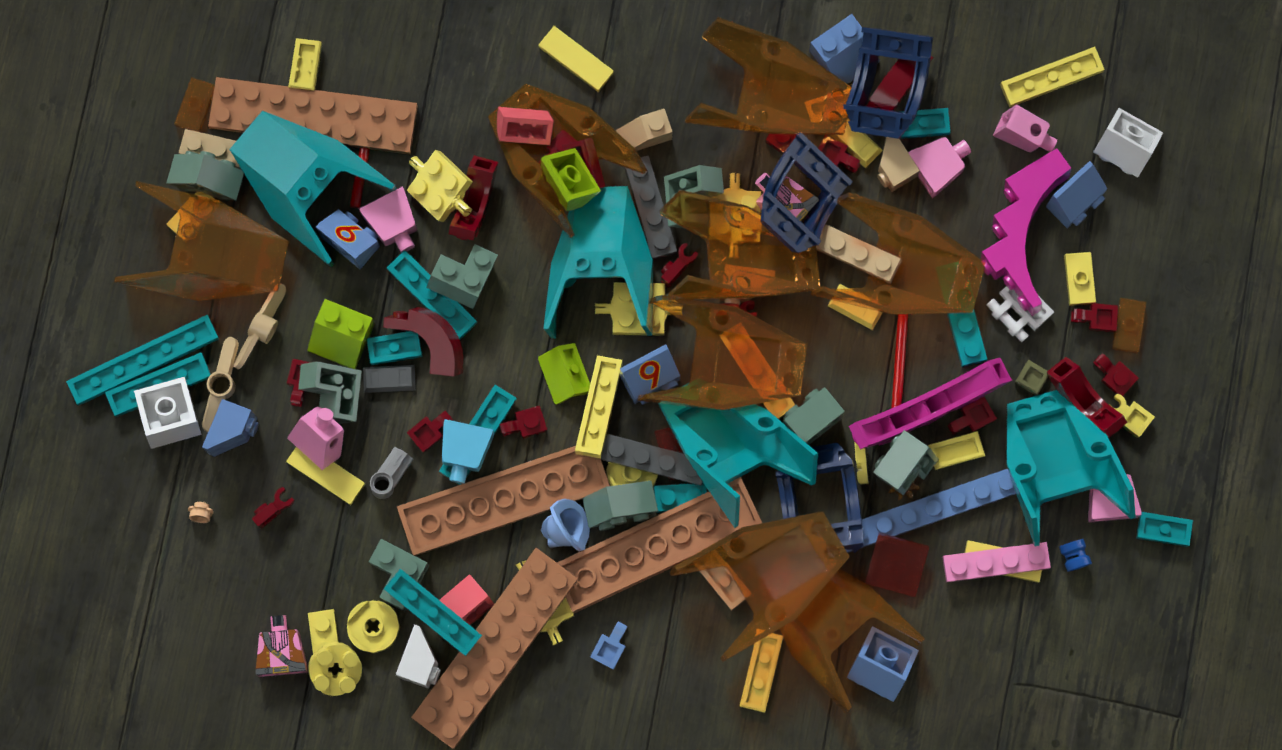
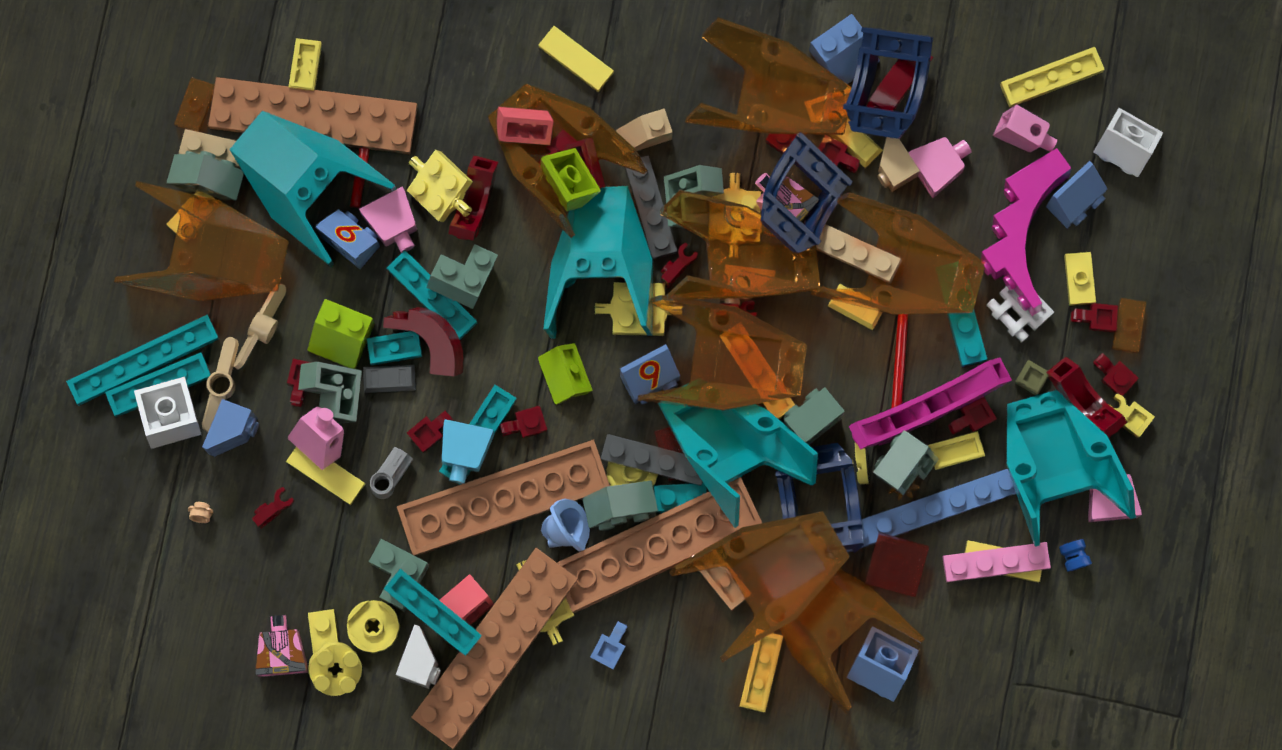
light yellow plate [575,355,623,459] -> none
teal plate [900,108,951,139] -> none
teal plate [1136,512,1193,547] -> none

